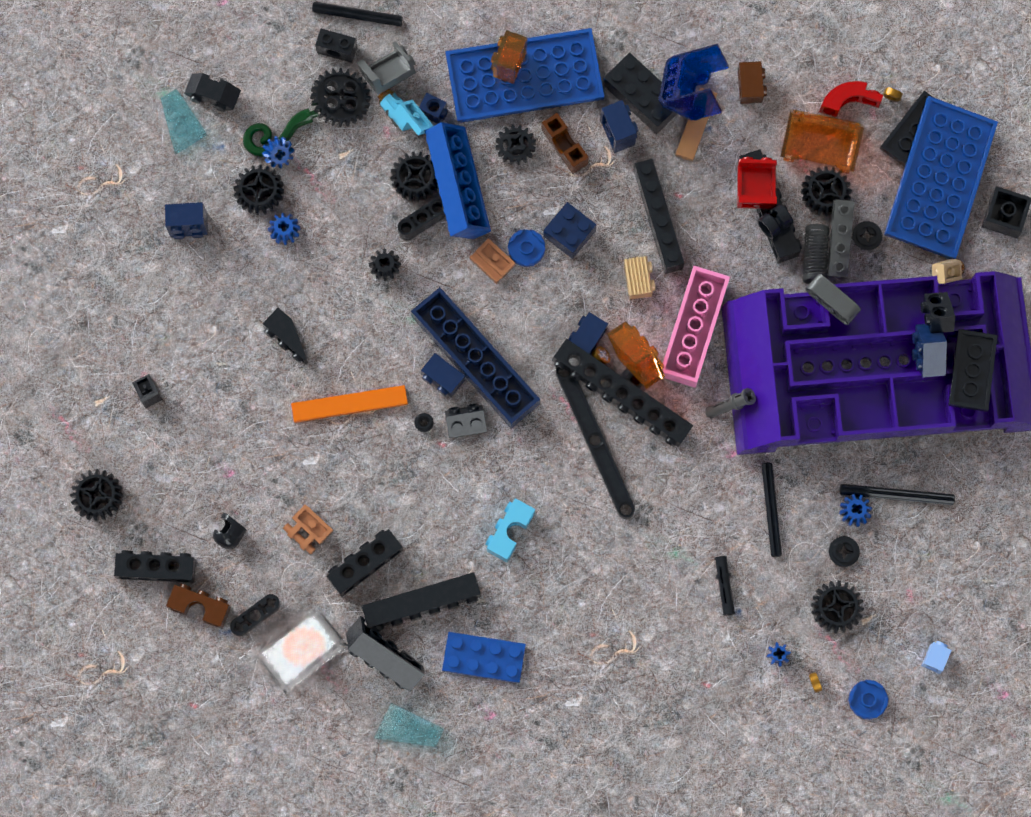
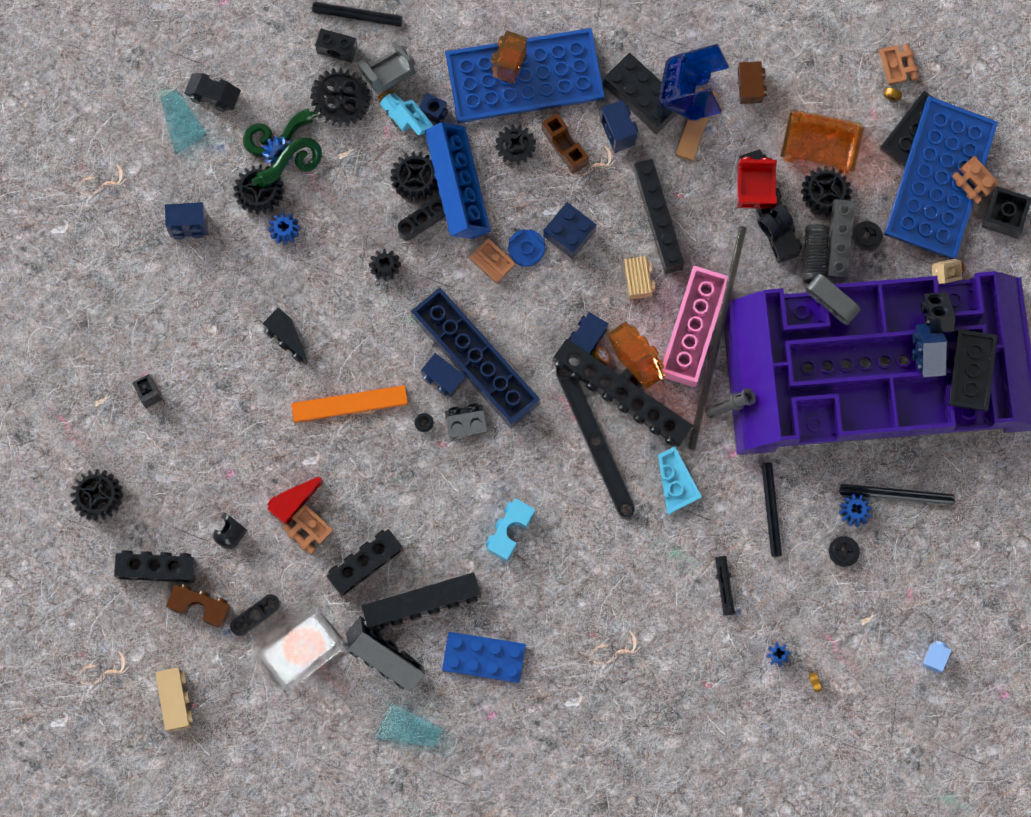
black gear [811,581,864,634] -> none
red arch [819,81,883,117] -> none
blue tile [848,680,888,720] -> none
none -> tan brick [155,667,193,732]
none -> dark green plant [252,138,322,187]
none -> red slope [267,476,323,525]
none -> medium azure wing [658,446,702,516]
none -> clear smoke piece [688,226,747,451]
none -> nougat plate [879,44,919,86]
none -> nougat plate [951,156,1000,204]

